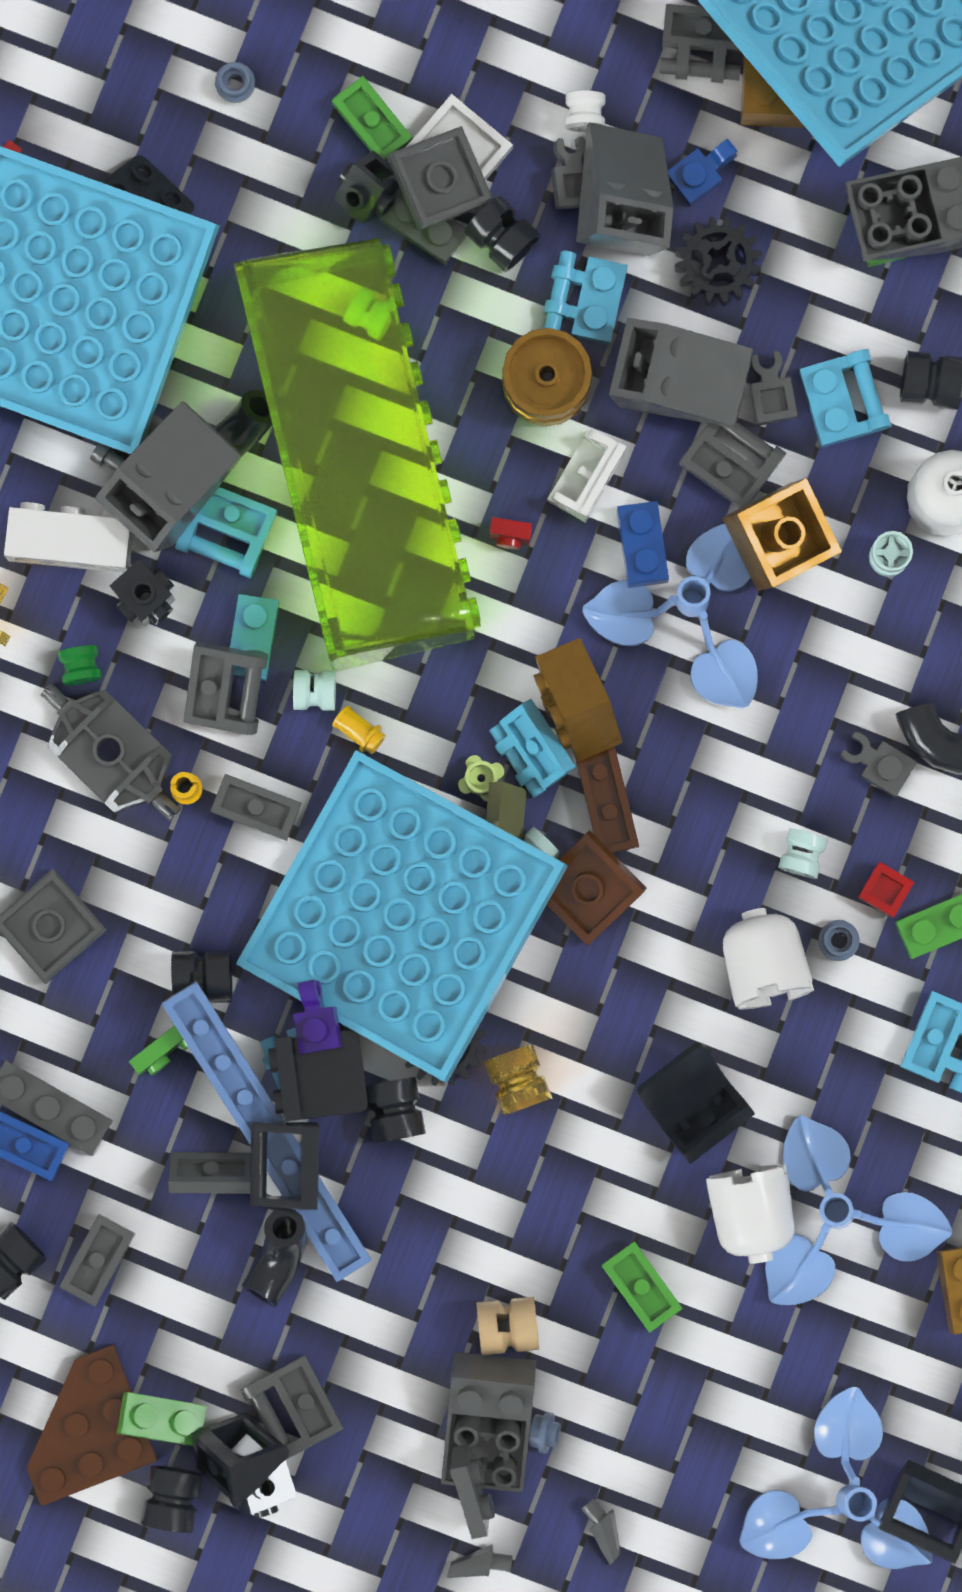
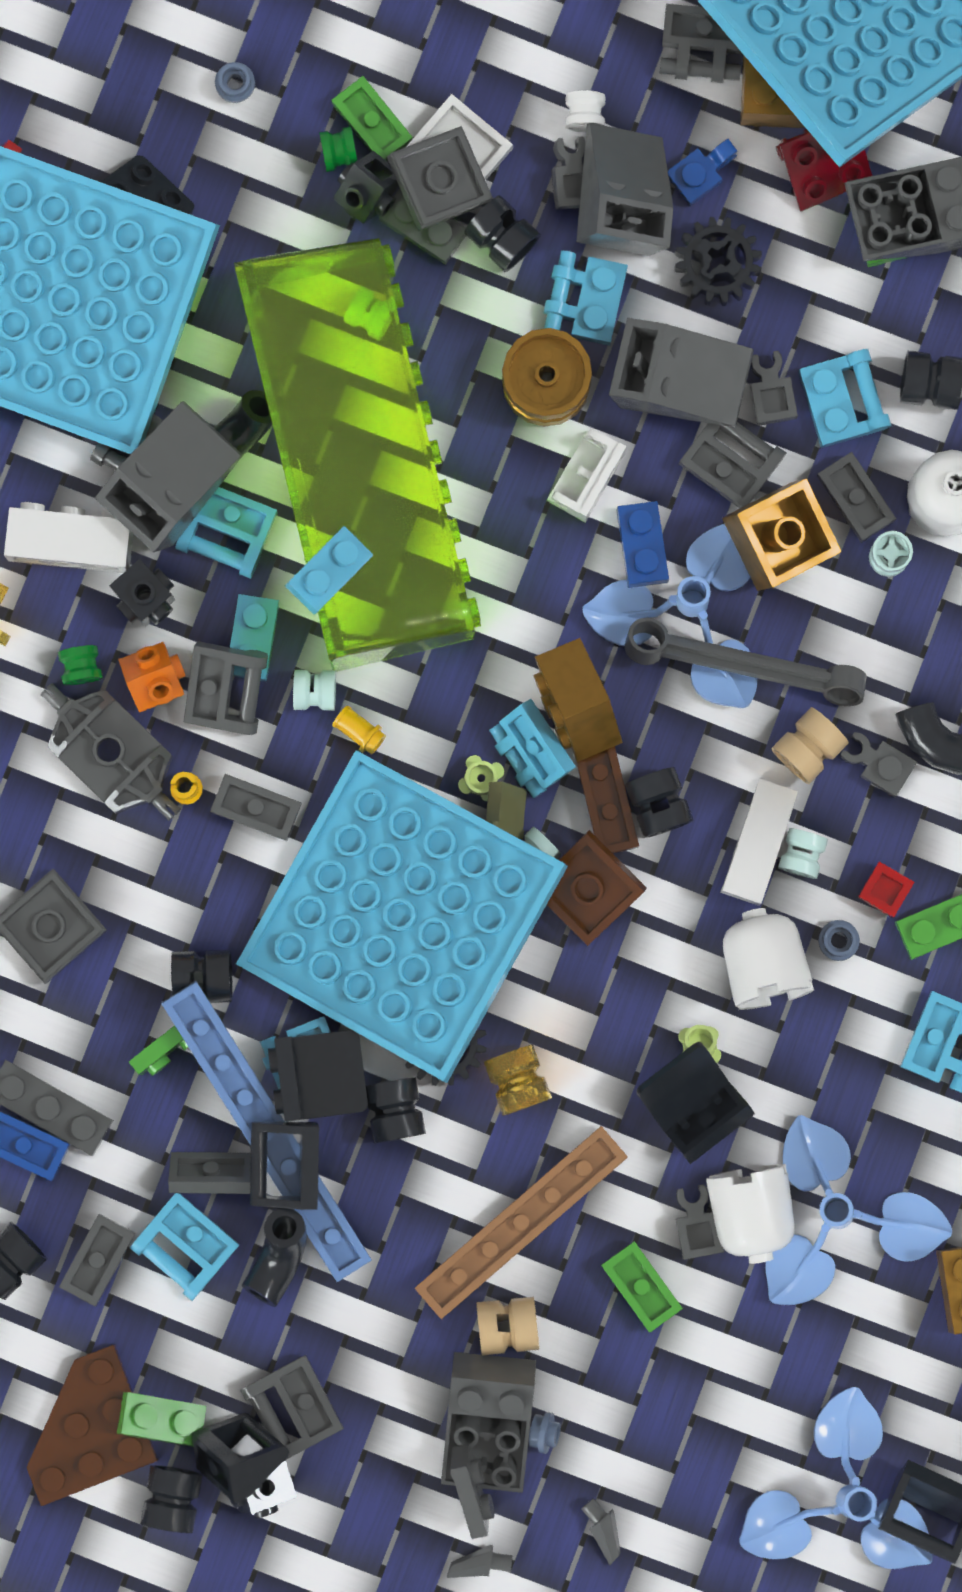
dark purple plate [293,980,343,1055] -> none
red plate [490,517,532,550] -> none
none -> orange brick [118,641,186,713]
none -> medium azure plate [130,1193,240,1301]
none -> medium azure plate [285,526,373,615]
none -> green wheel [319,126,357,172]
none -> medium nougat plate [414,1126,628,1319]
none -> dark grey piece [625,618,867,706]
none -> black wheel [625,767,694,838]
none -> dark grey plate [675,1184,724,1260]
none -> yellowish green plate [678,1025,721,1063]
none -> white slope [720,778,798,906]
none -> tan wheel [771,707,849,785]
none -> dark red hinge [775,129,872,212]
none -> dark grey plate [817,452,896,543]

